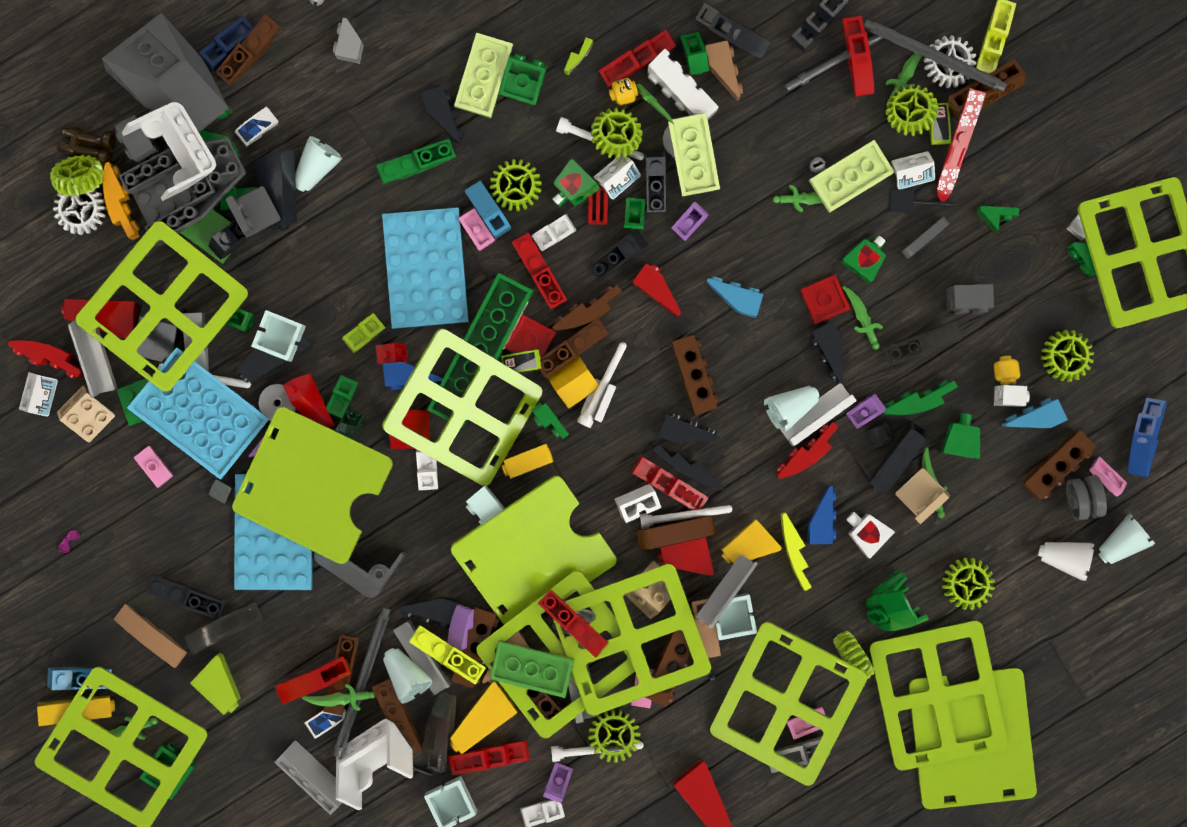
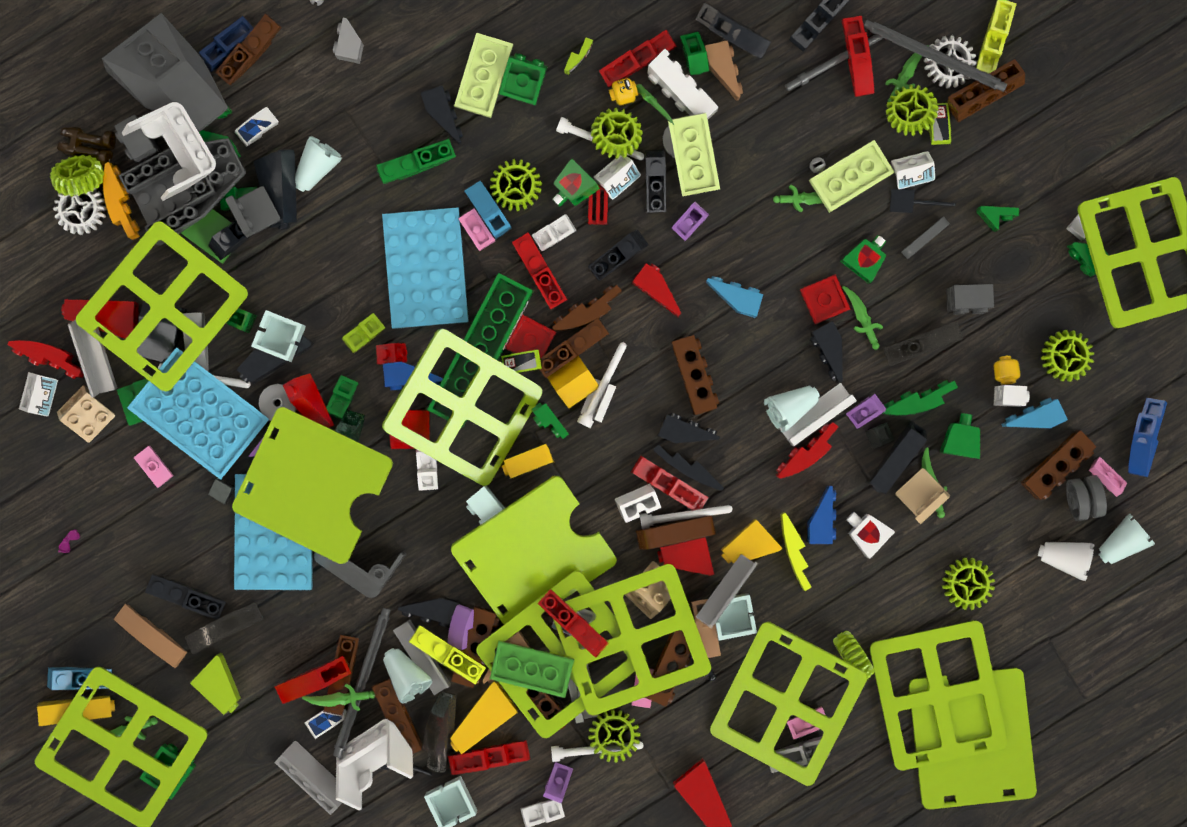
green slope [624,198,645,229] -> none
green piece [866,570,929,631] -> none
piece [937,88,986,202] -> none

